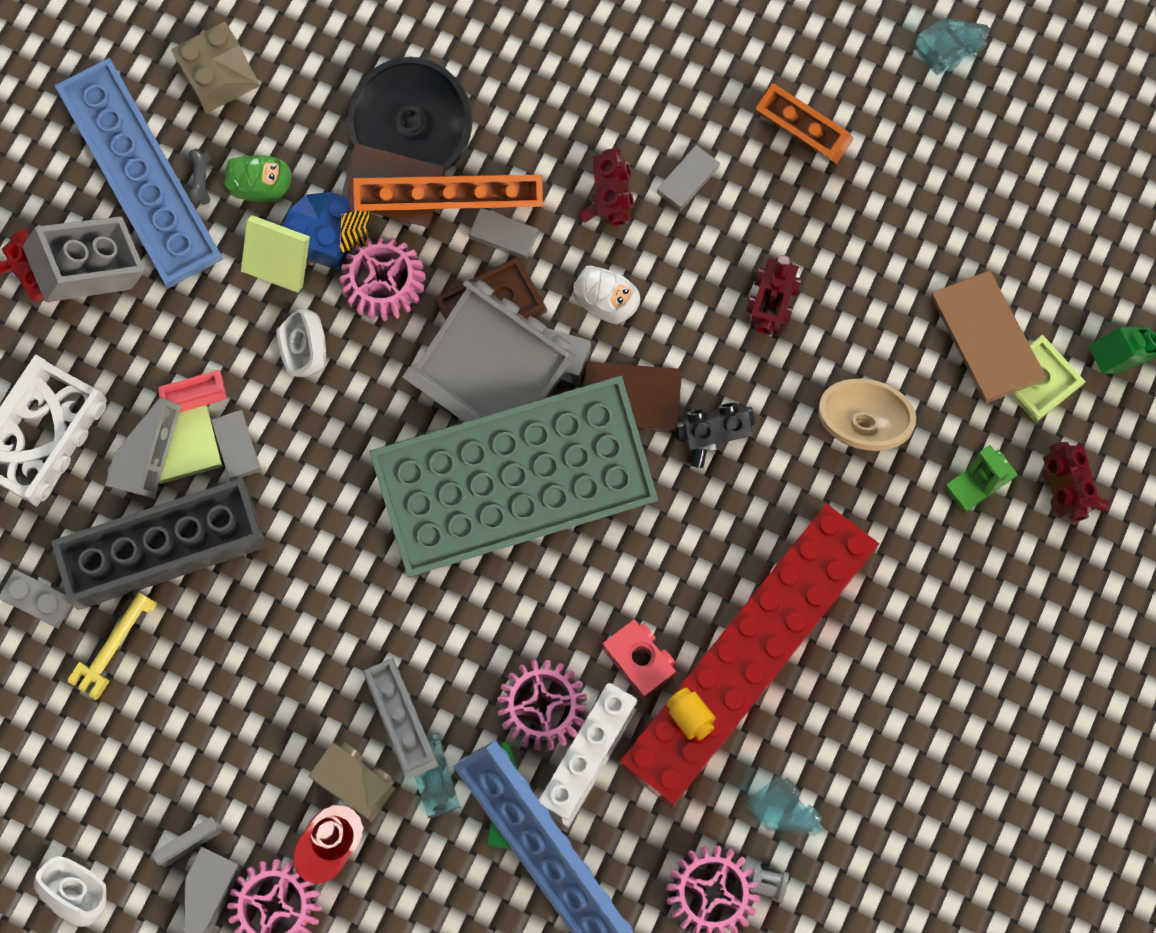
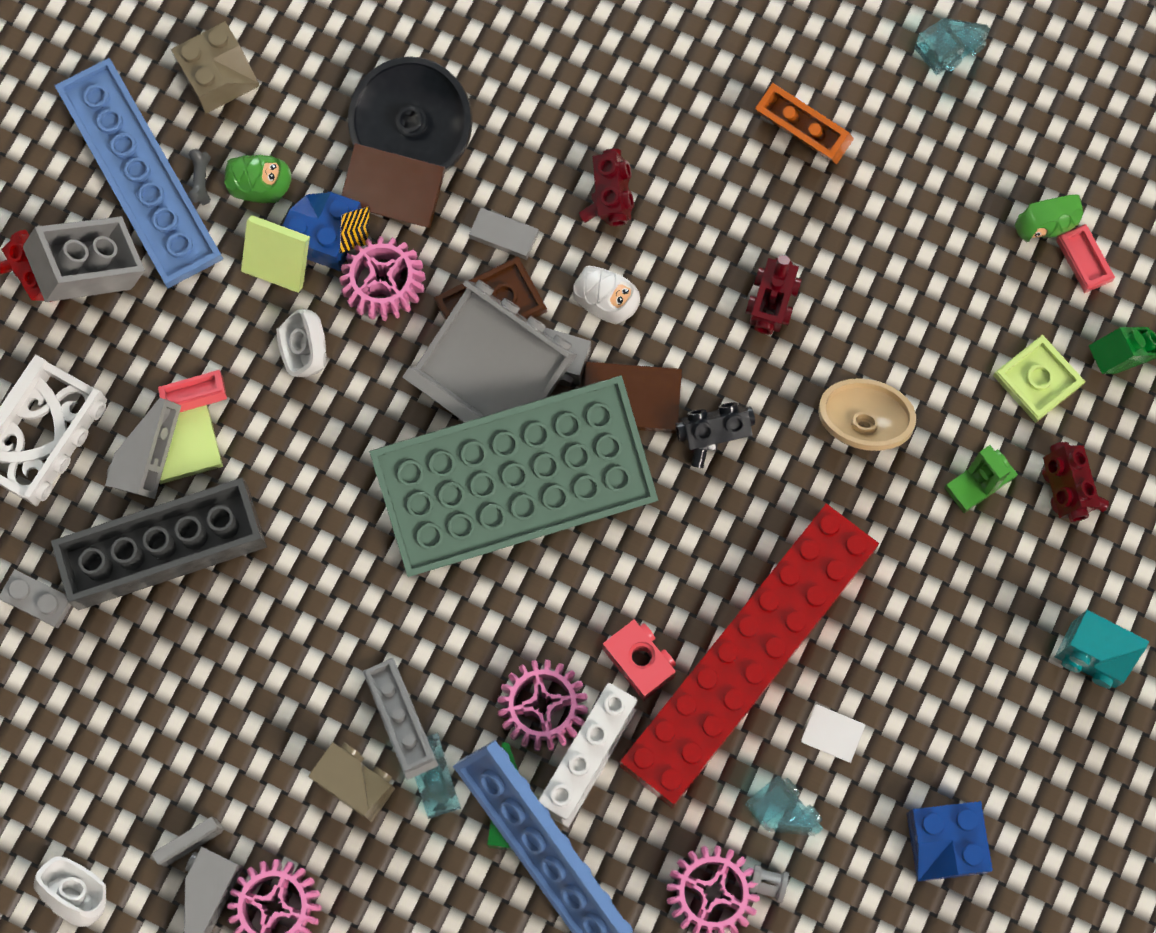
light yellow hinge [68,591,157,700] -> none
light grey tile [211,410,262,481] -> none
red piece [293,805,363,884] -> none
orange brick [348,175,543,211] -> none
light grey tile [657,145,720,211] -> none
yellow brick [666,687,716,740] -> none
medium nougat tile [931,270,1046,404] -> none
none -> white sticker [801,704,866,763]
none -> blue slope [906,801,993,882]
none -> bright green piece [1015,194,1084,242]
none -> teal slope [1055,610,1150,689]
none -> coral tile [1056,224,1115,293]

